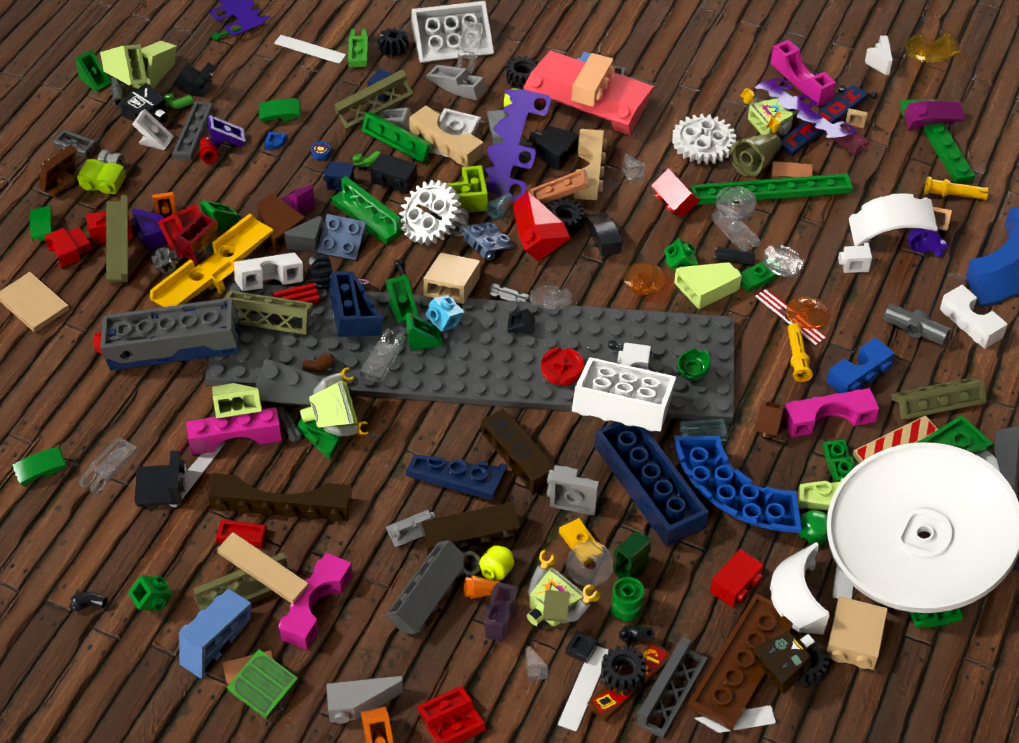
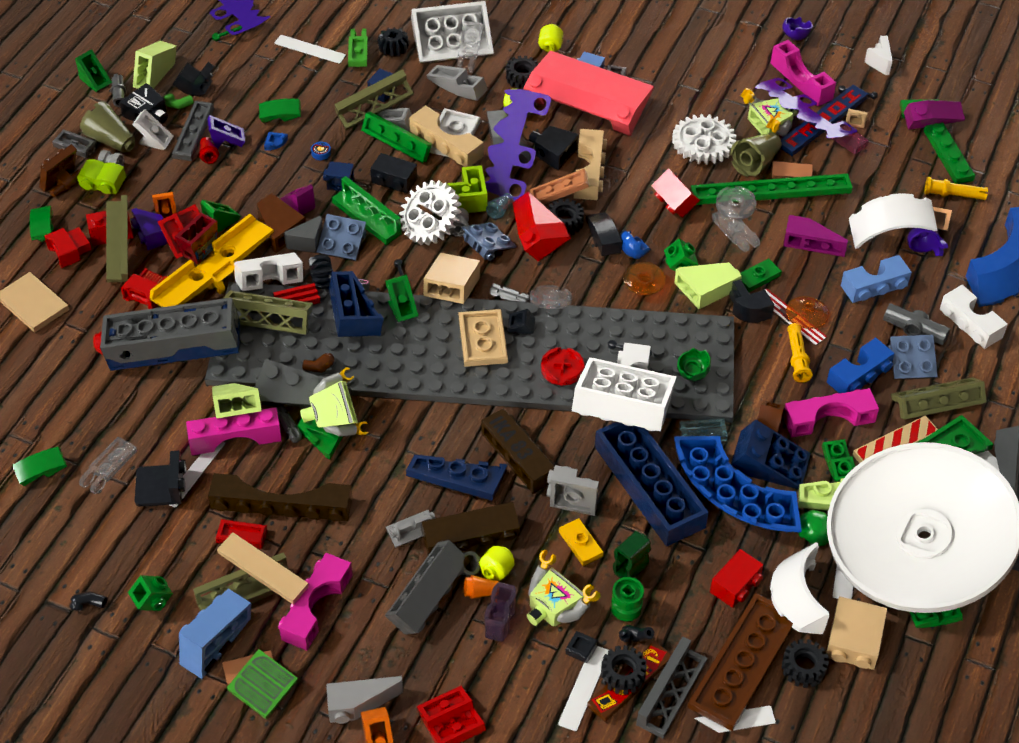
yellowish green slope [100,44,147,85] -> none
dark grey gear [152,248,179,273] -> none
bright green arm [352,151,380,168] -> none
clear hinge [360,328,405,383] -> none
green slope [405,312,443,351] -> none
medium azure brick [425,295,464,332] -> none
clear slope [525,646,548,681] -> none
olive slope [543,590,570,622] -> none
clear tile [566,541,613,588] -> none
light nougat brick [571,53,615,107] -> none
clear slope [623,154,645,182] -> none
black axle [714,247,755,265] -> none
dark brown torso [752,632,816,694] -> none
clear tile [762,245,804,277] -> none
white brick [838,243,872,273] -> none
clear yellow brick [904,32,960,62] -> none
none -> olive cone [80,101,135,153]
none -> red piece [121,268,167,309]
none -> tan tile [458,309,508,367]
none -> neon yellow head [538,24,564,52]
none -> blue hair [620,231,651,259]
none -> black brick [730,279,774,323]
none -> dark blue slope [731,420,811,490]
none -> dark purple hair [782,17,813,40]
none -> magenta slope [783,215,848,257]
none -> medium blue arch [841,255,912,303]
none -> sand blue hinge [888,335,938,379]

